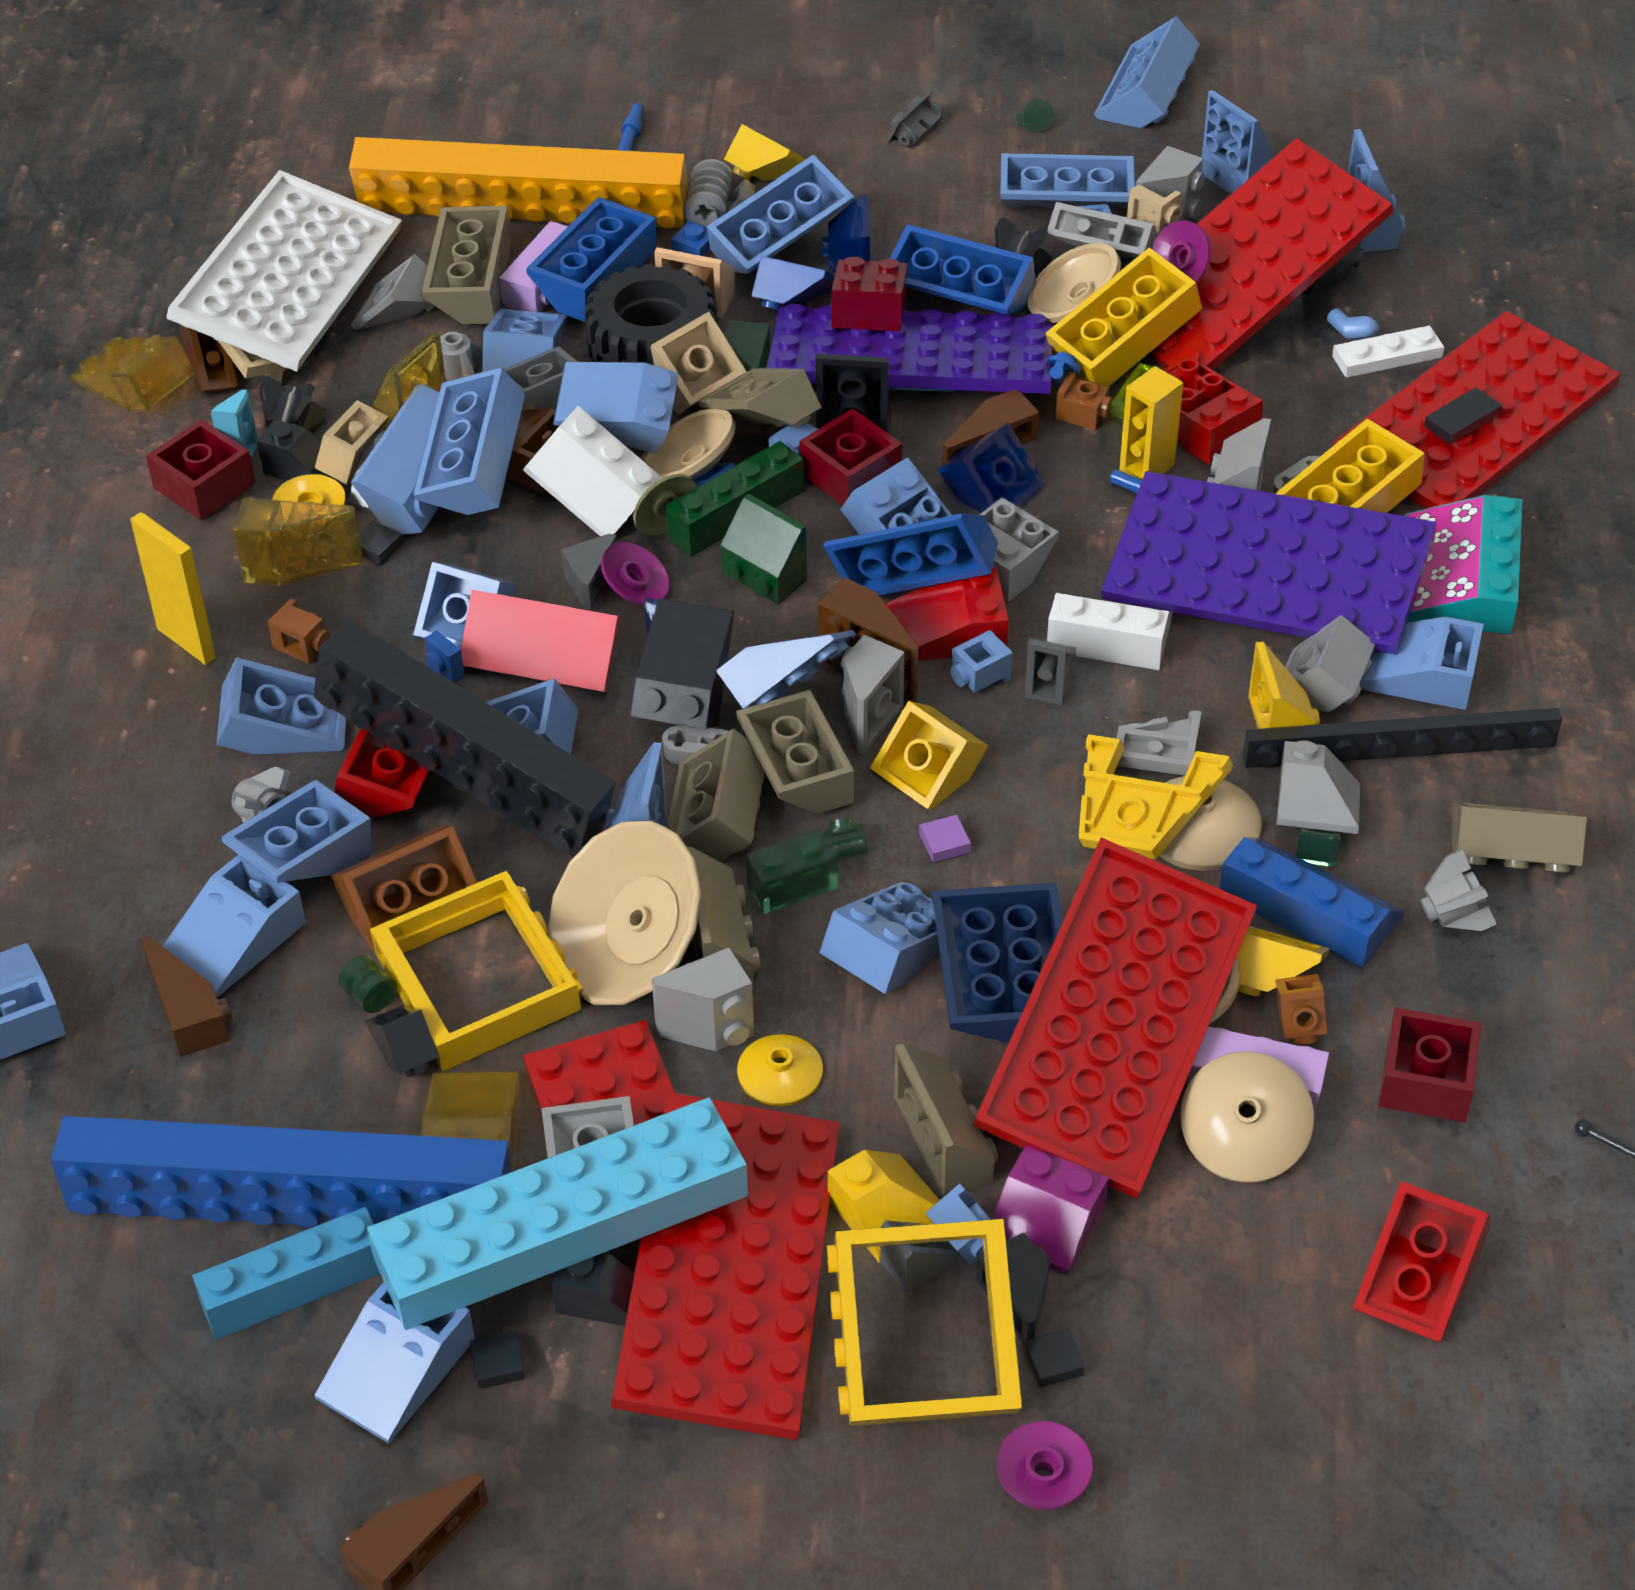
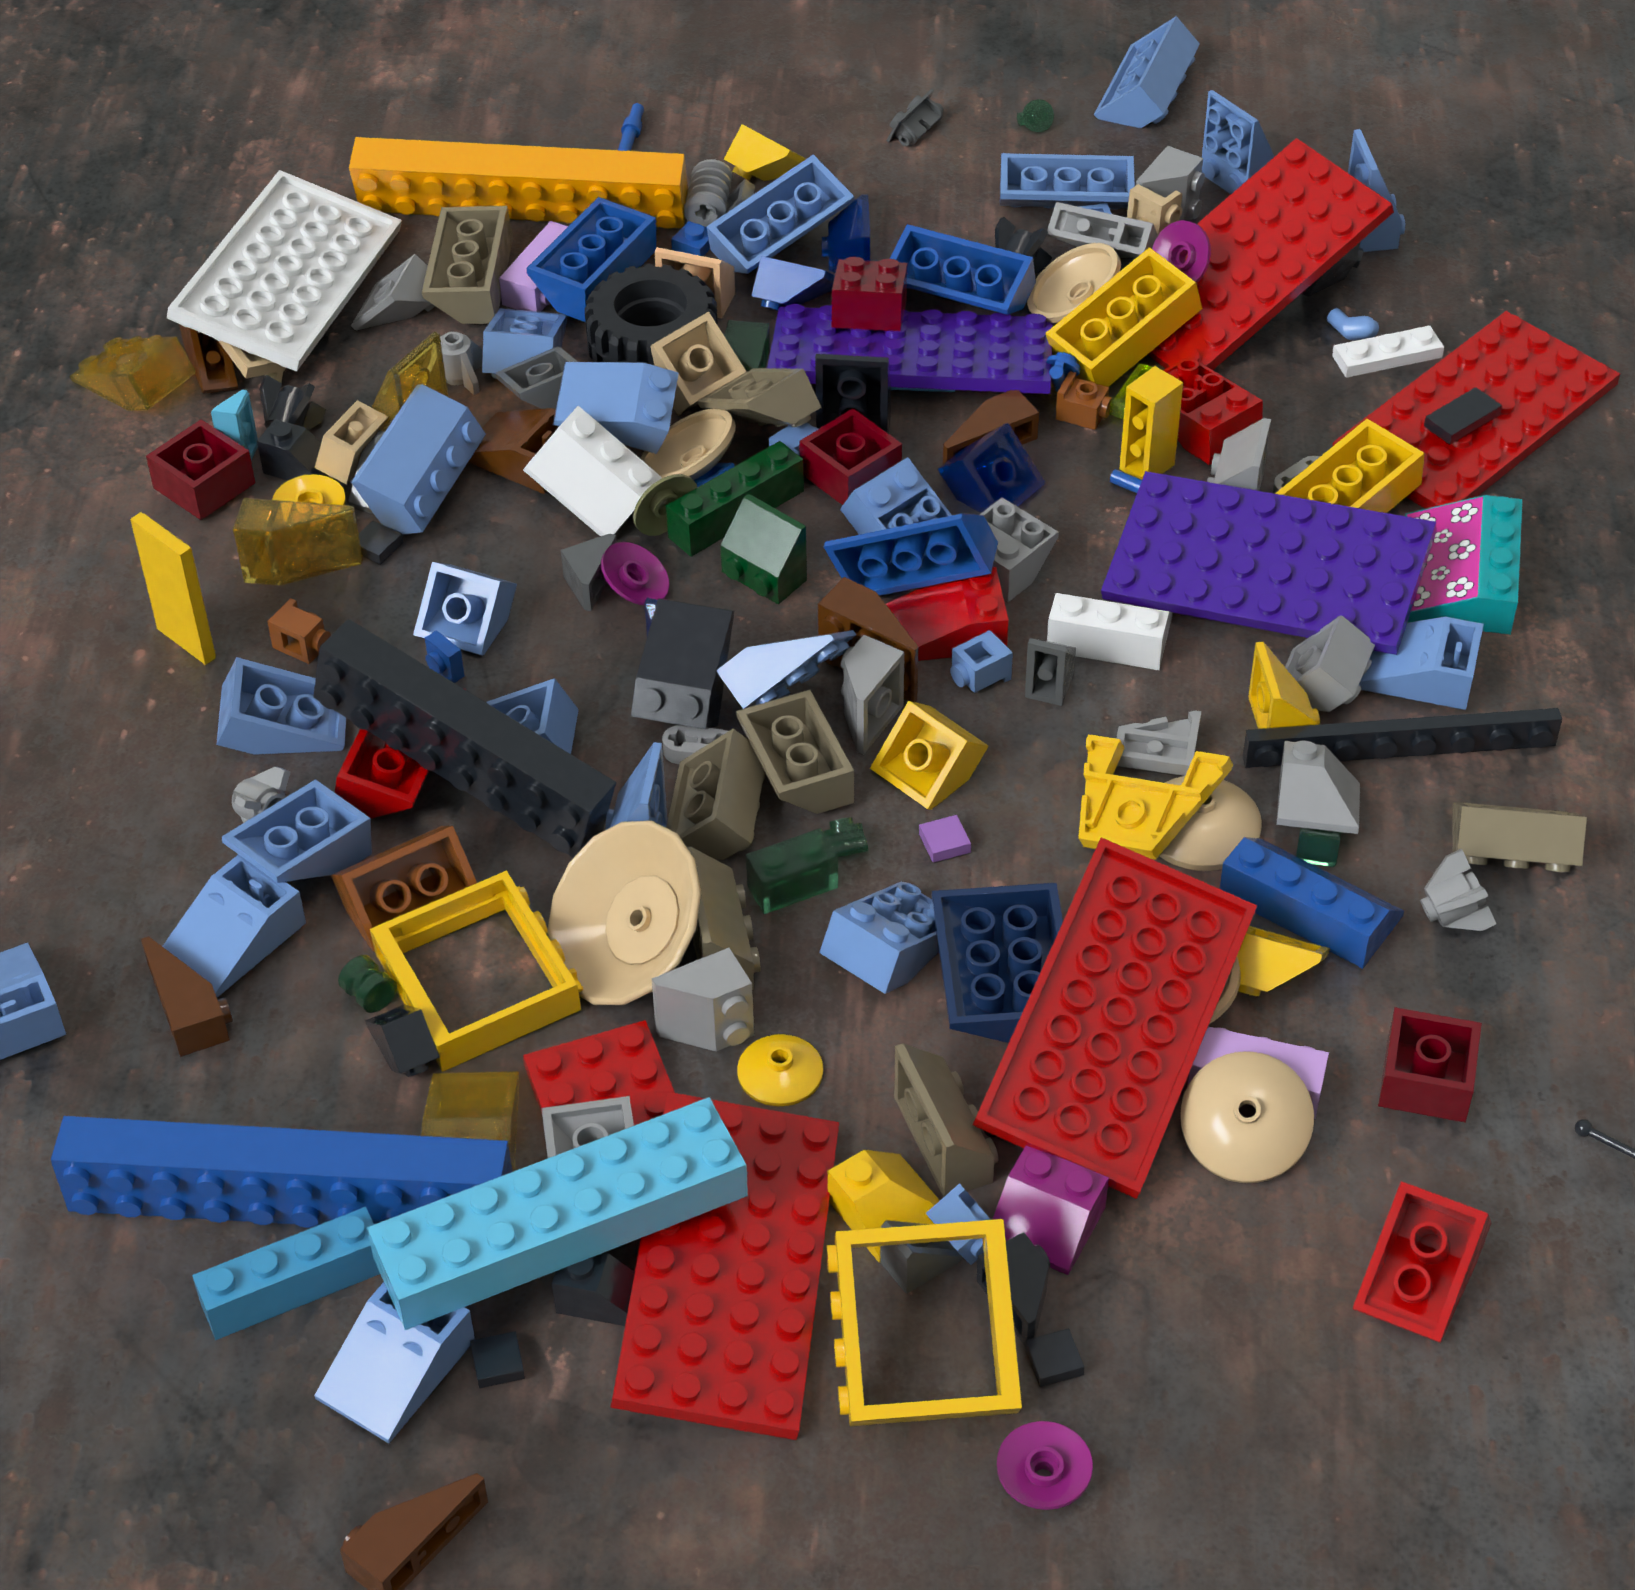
medium blue slope [413,367,525,515] -> none
coral tile [461,589,621,692] -> none
dark orange brick [1275,974,1328,1045] -> none

